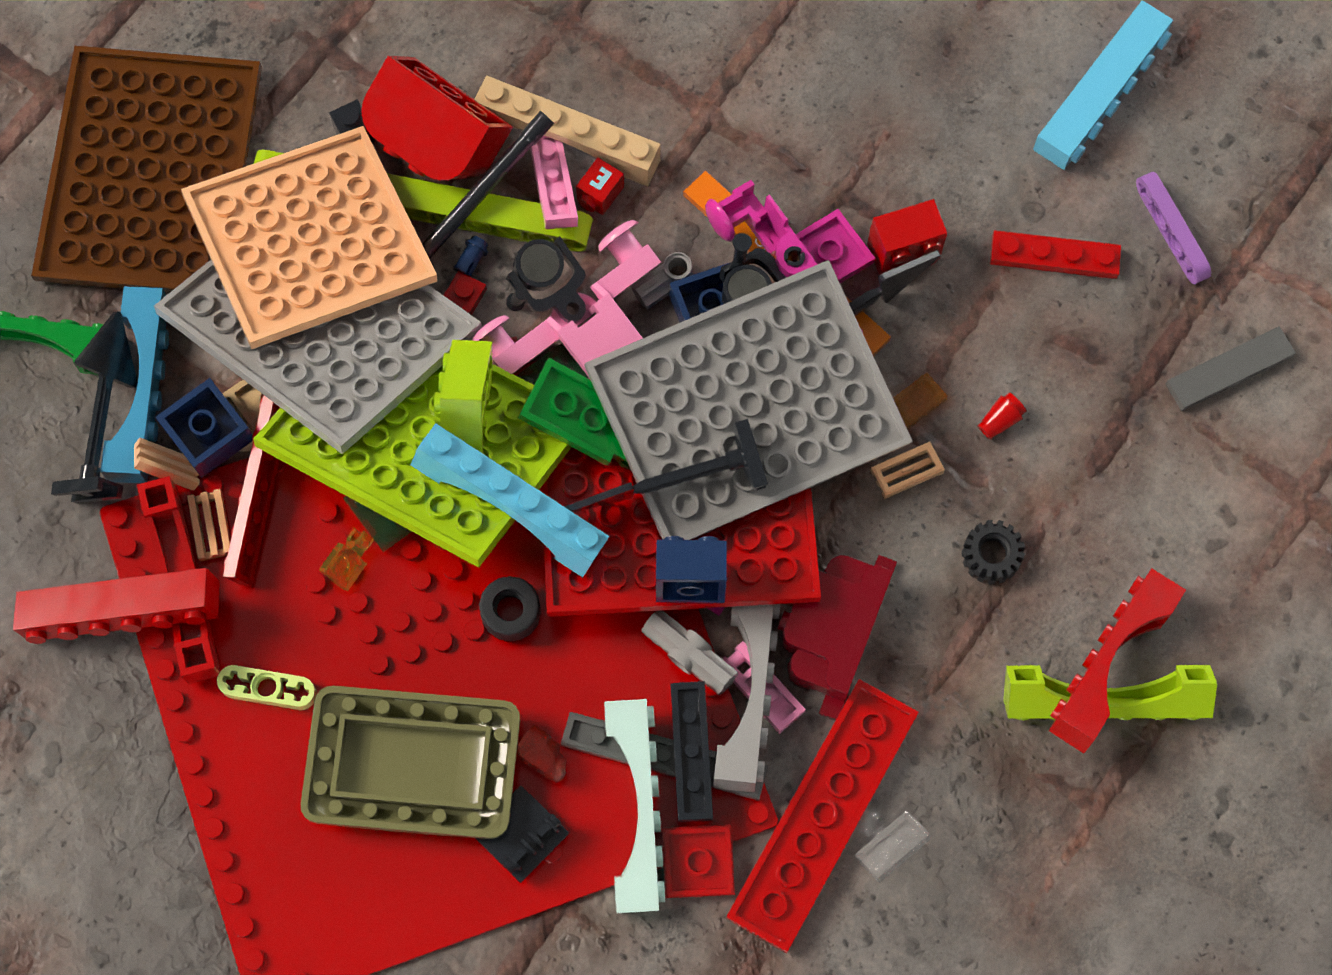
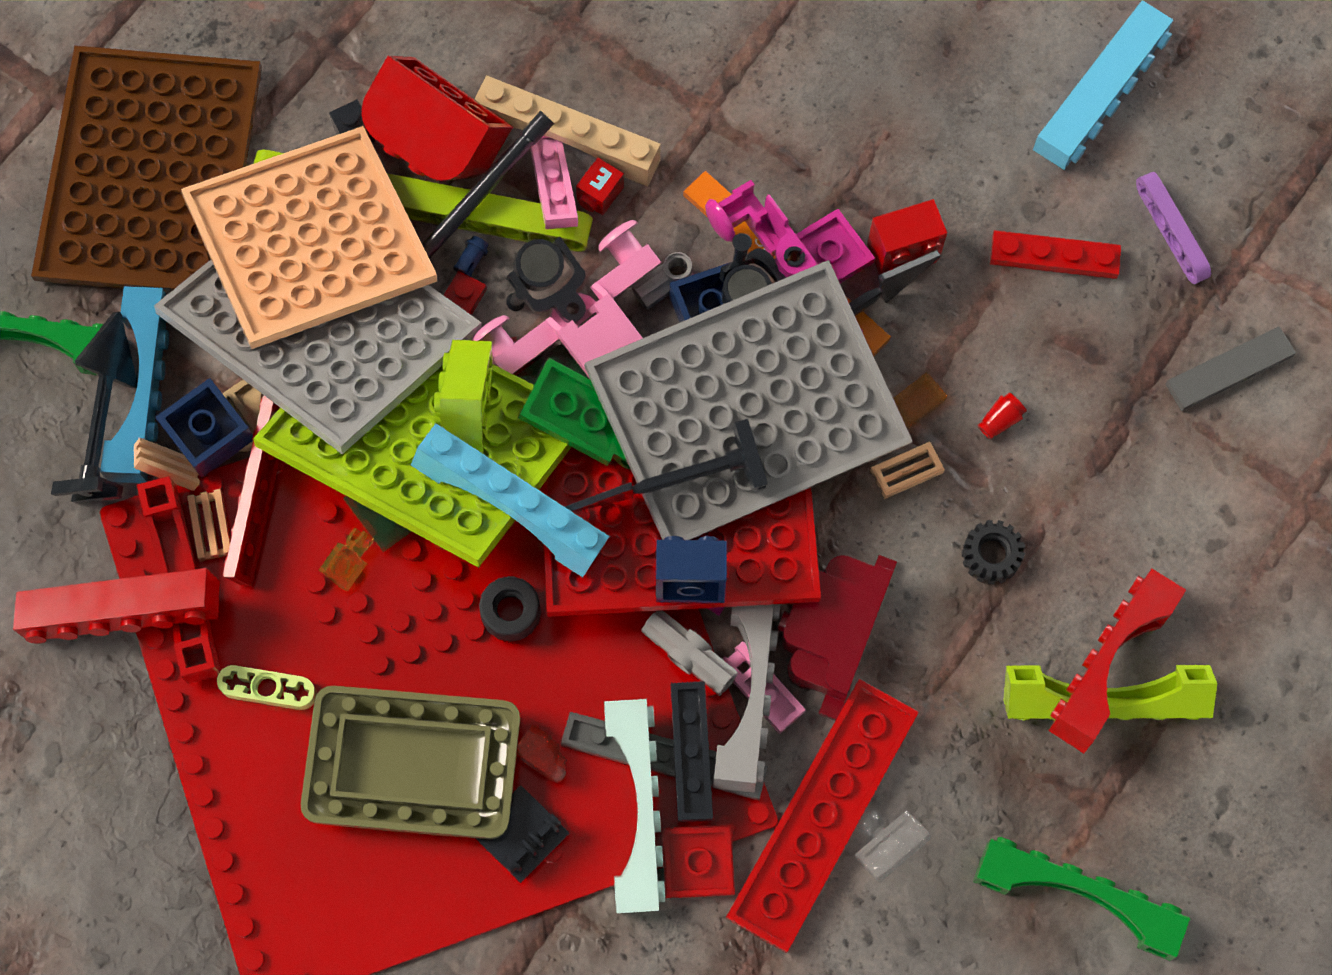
none -> green arch [973,837,1190,961]

